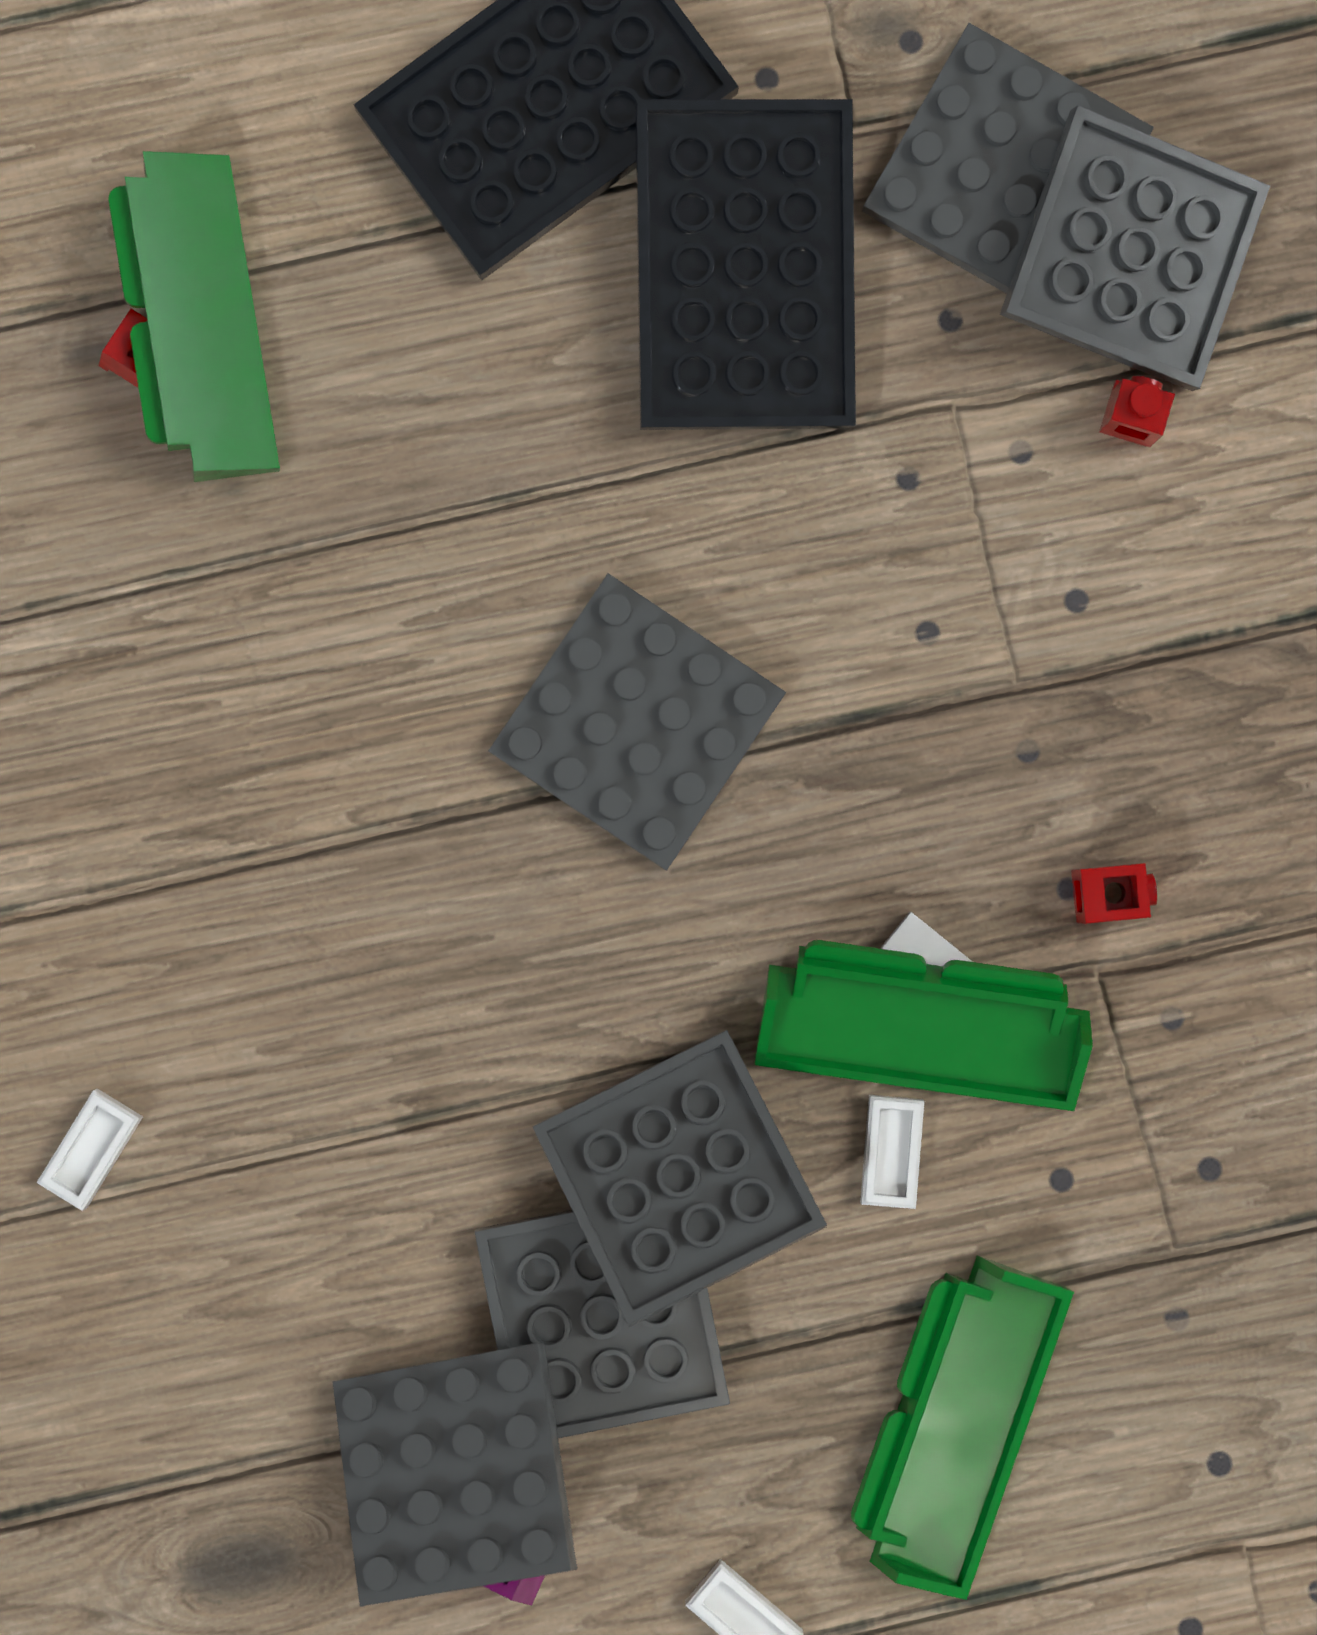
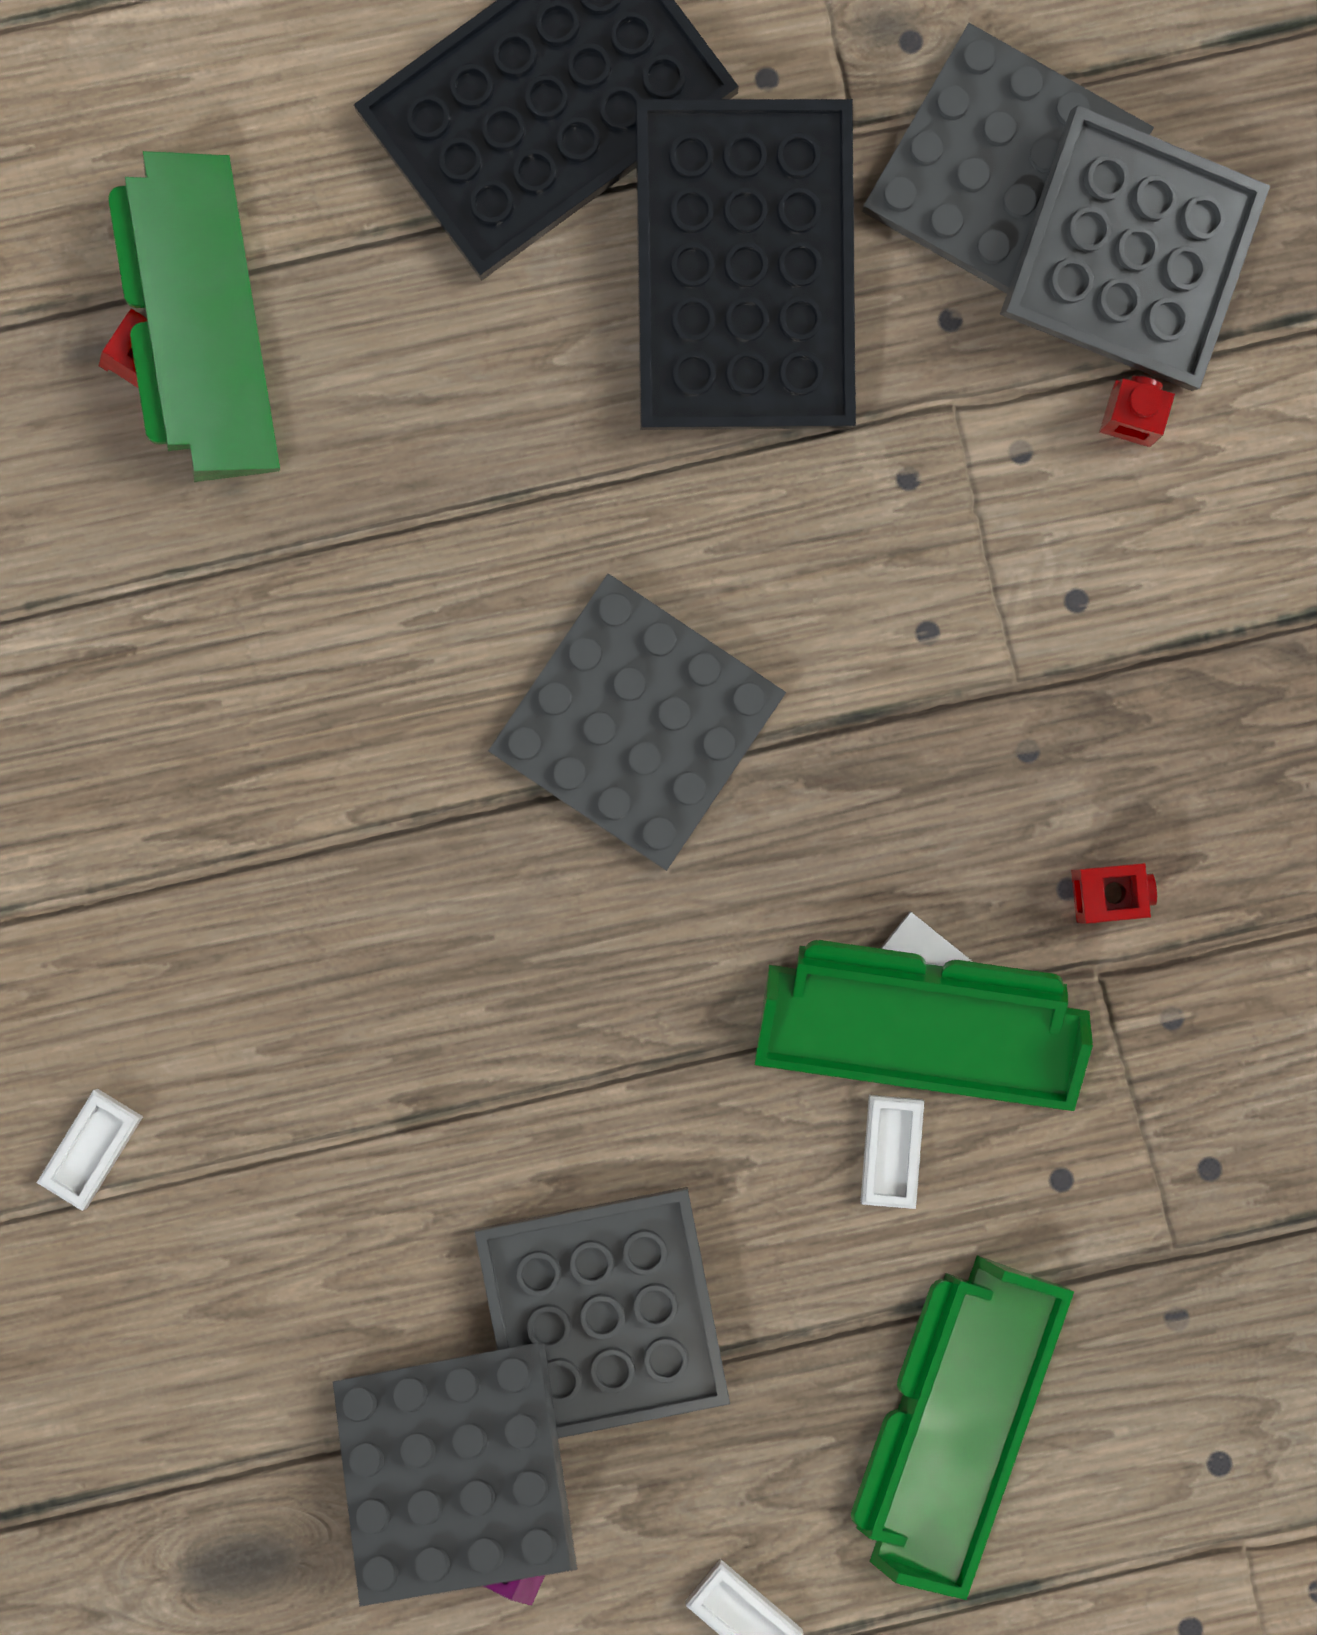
dark grey plate [533,1030,827,1327] -> none

